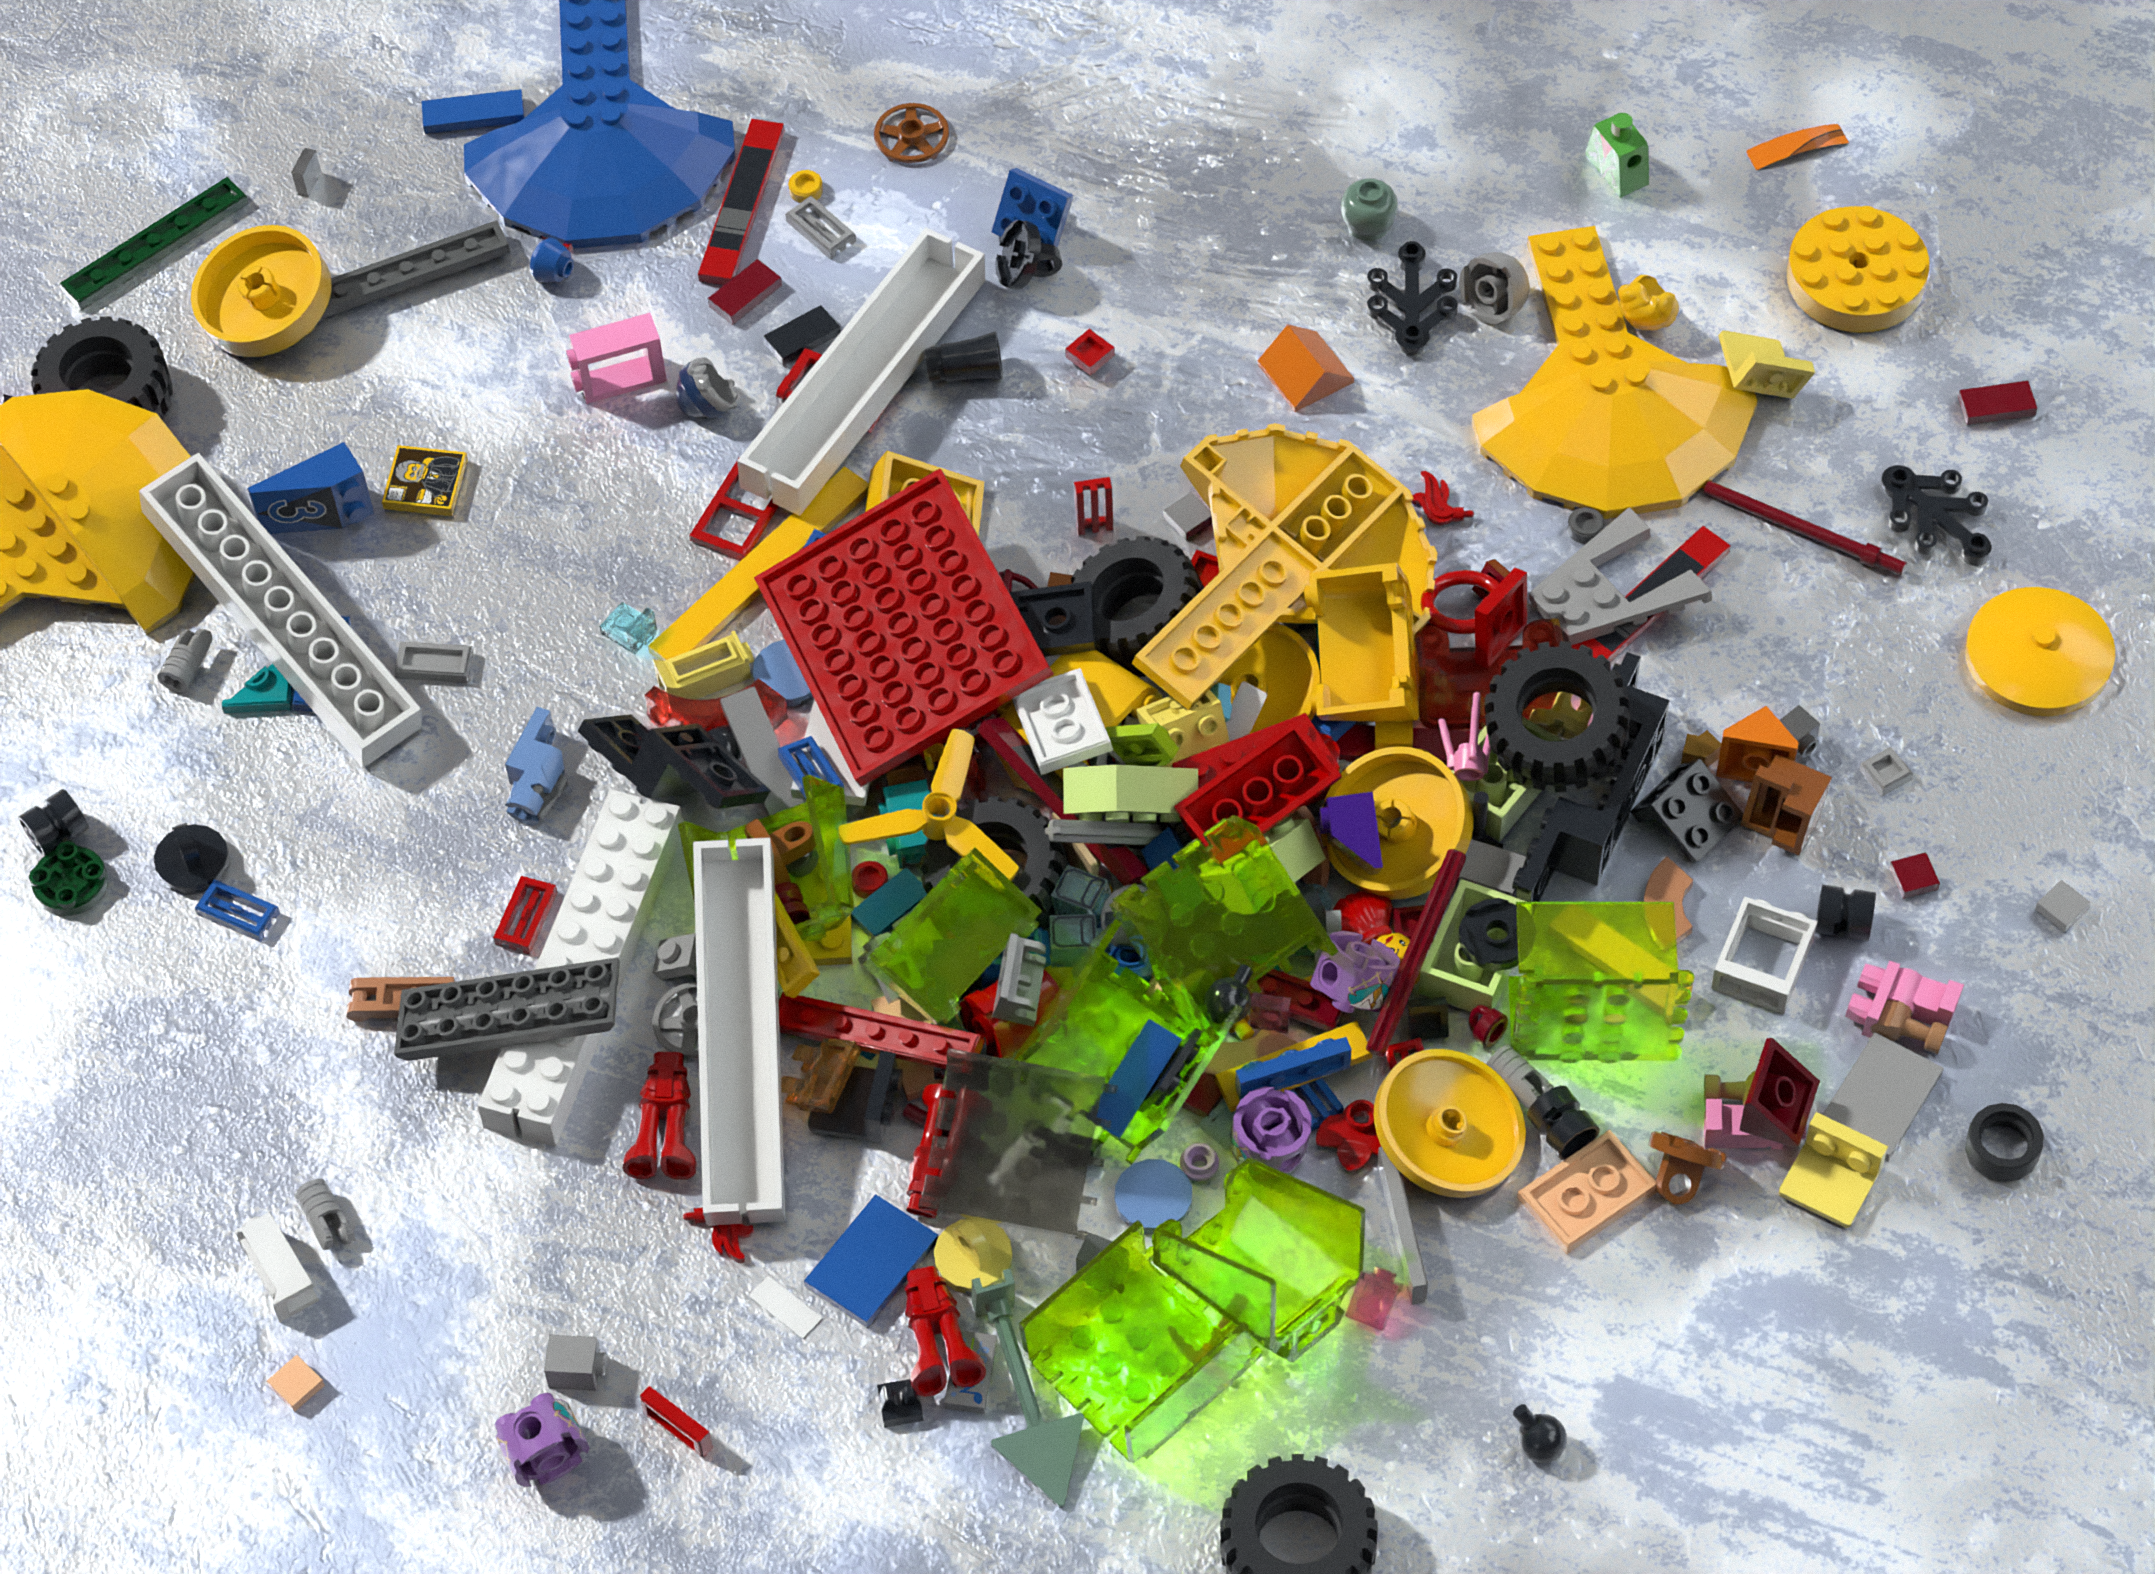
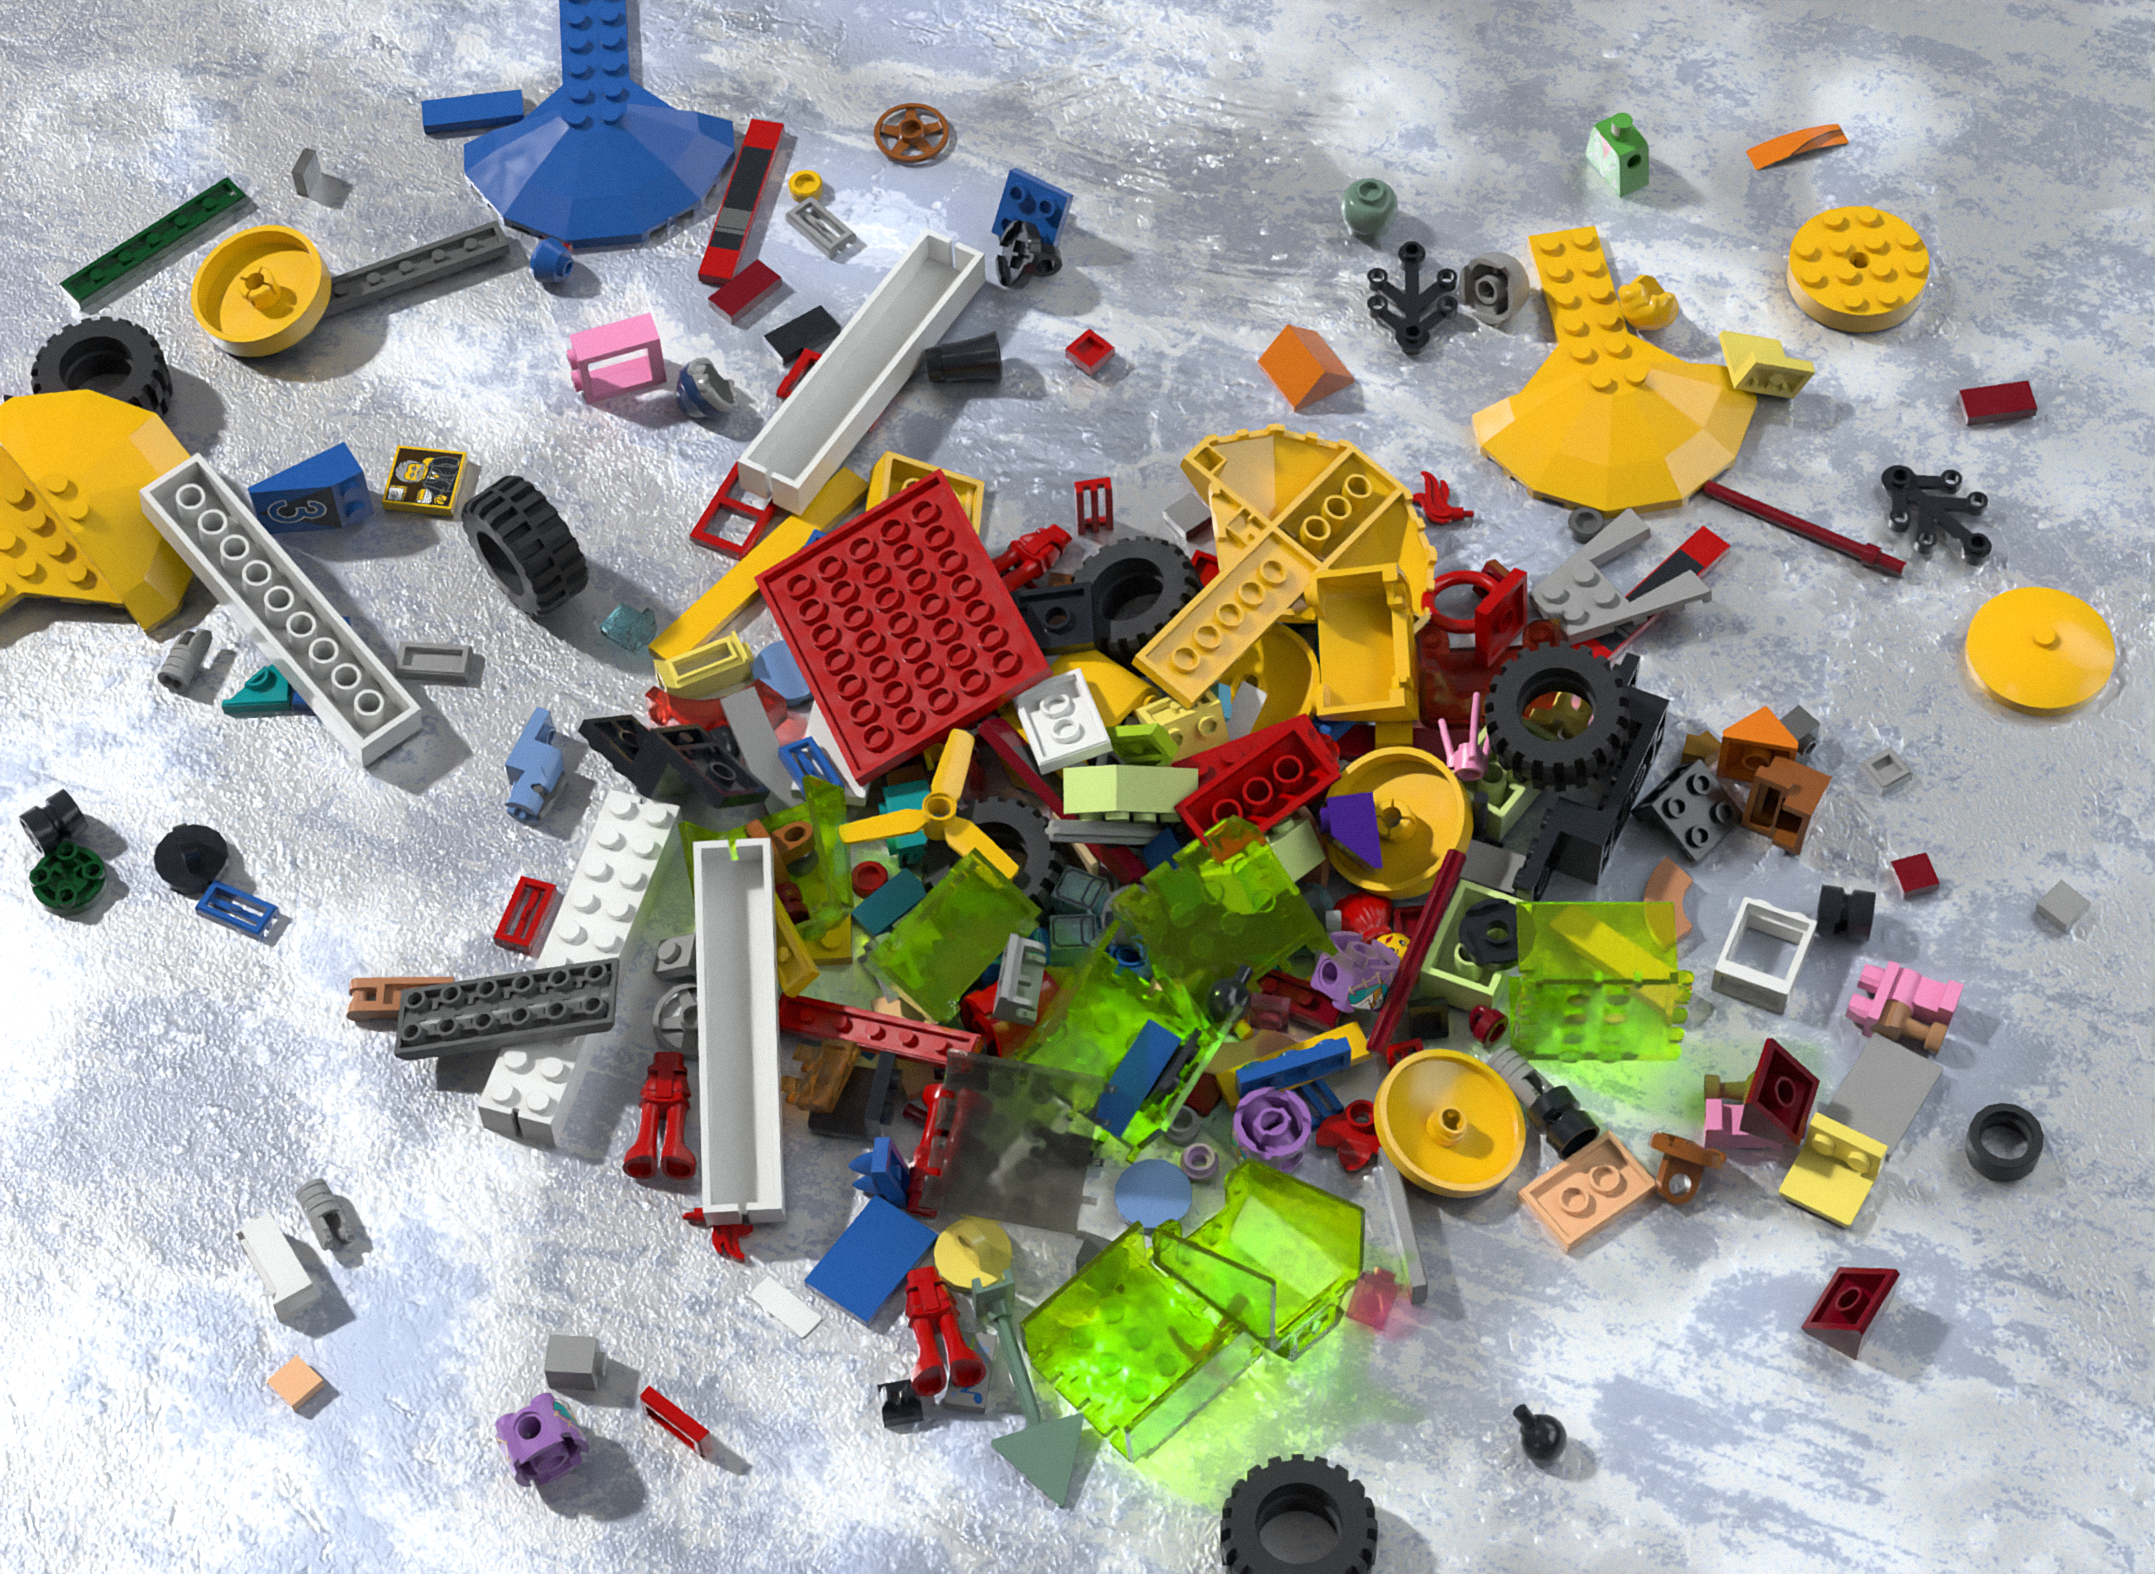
none -> black tyre [461,475,589,617]
none -> blue tile [848,1137,910,1209]
none -> red piece [991,524,1072,592]
none -> light grey plate [1161,1105,1200,1143]
none -> dark red slope [1801,1267,1900,1360]

